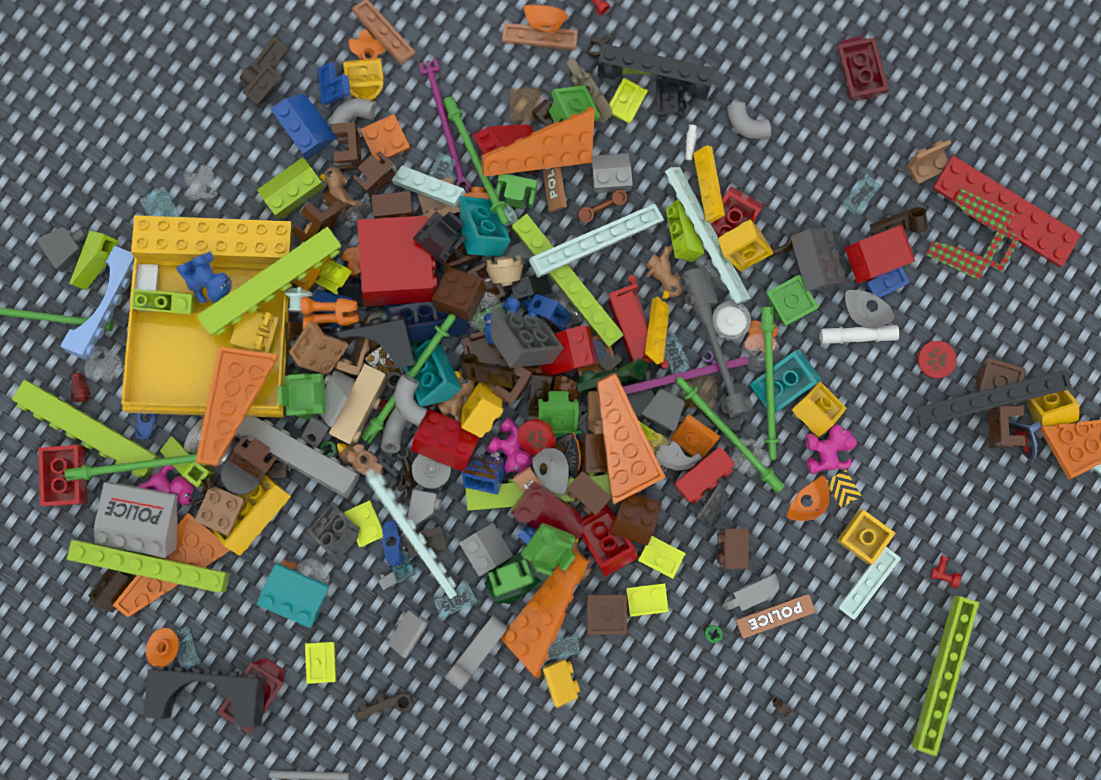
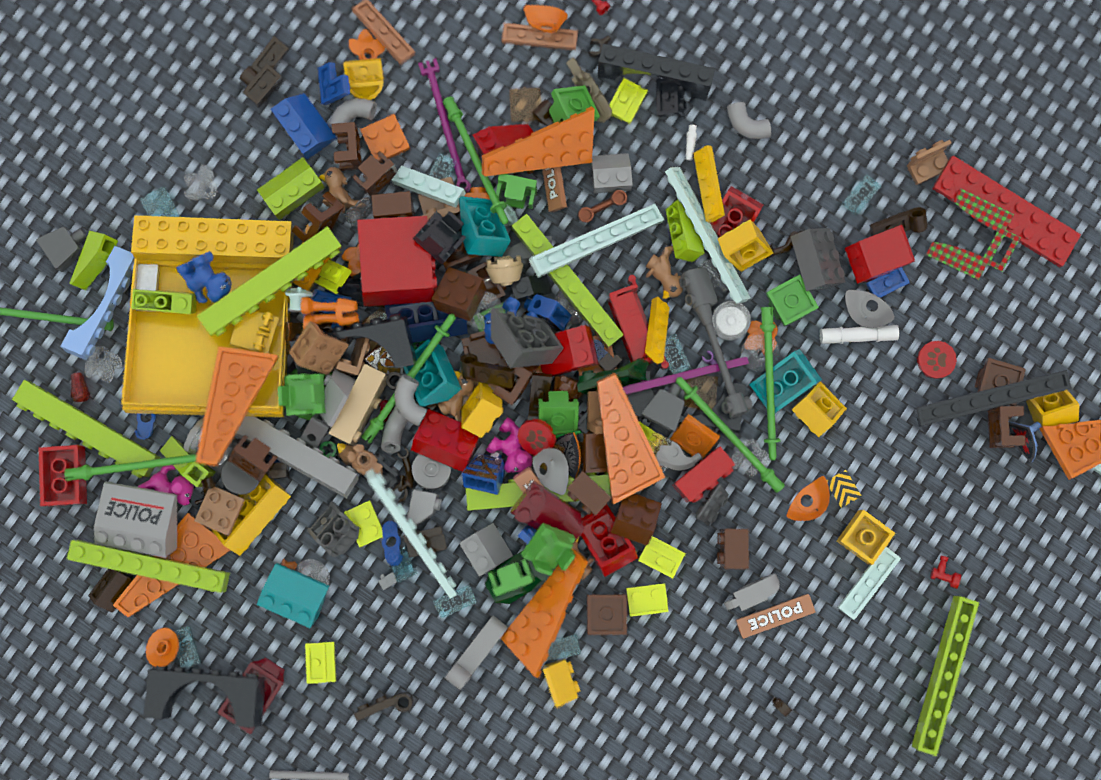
light grey slope [387,609,430,658] -> none
green bush [704,625,723,643] -> none
dark pink animal [805,424,857,474] -> none
dark red slope [837,36,889,101] -> none

